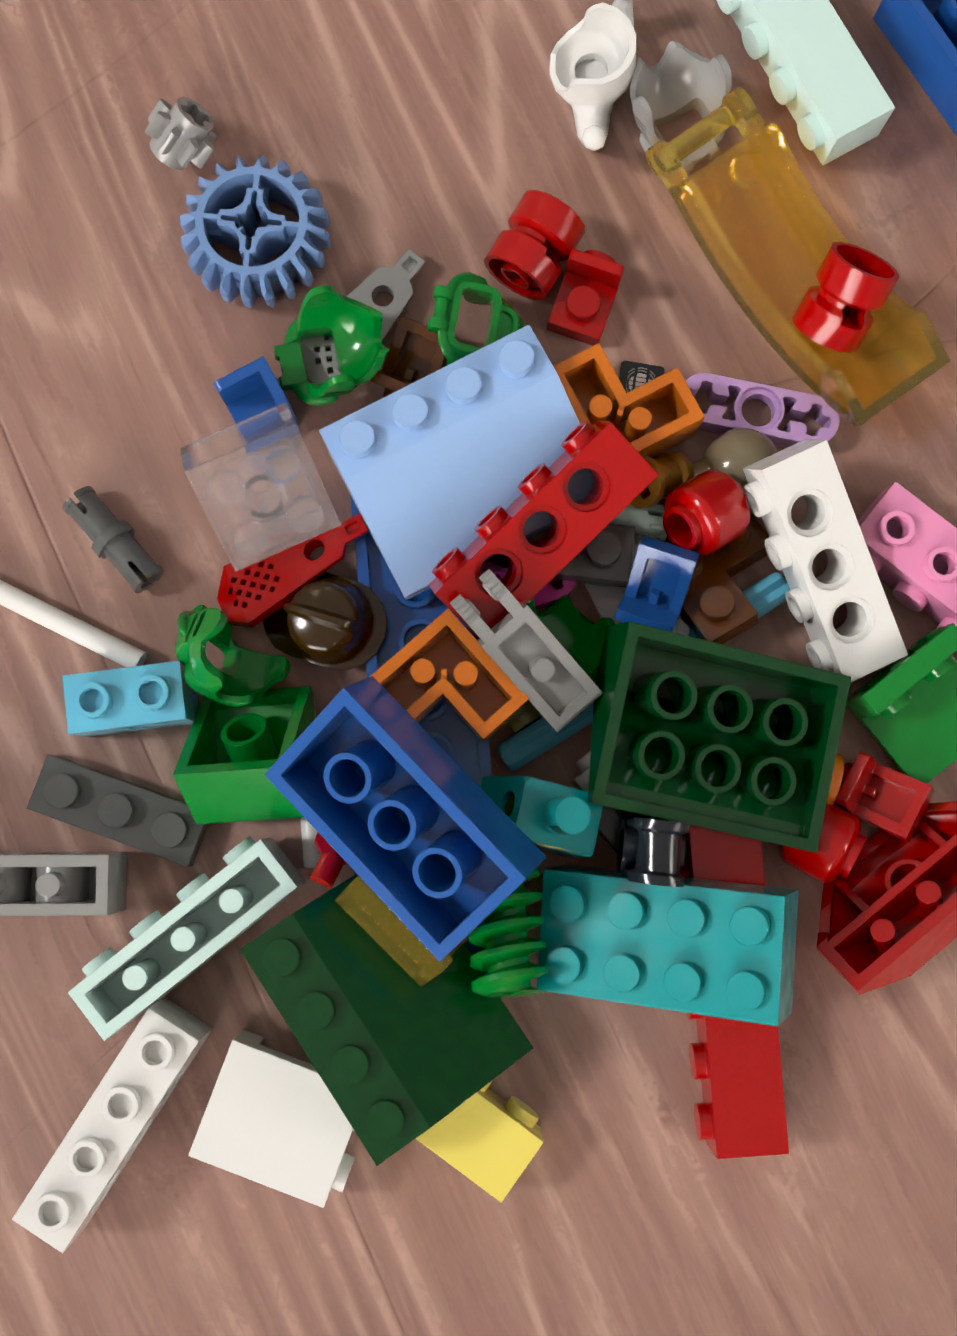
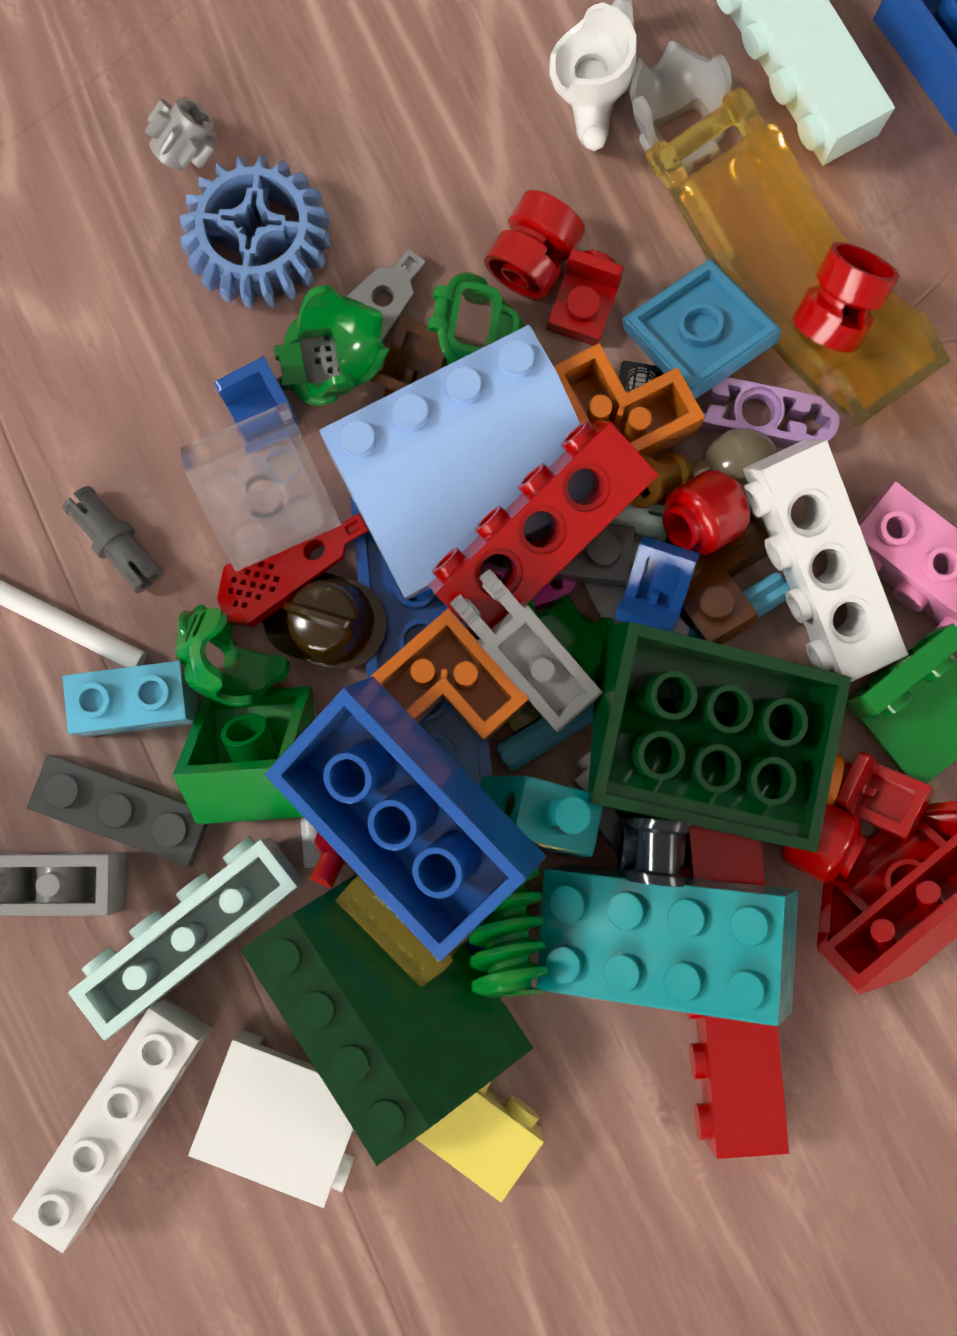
none -> dark azure tile [622,258,781,399]

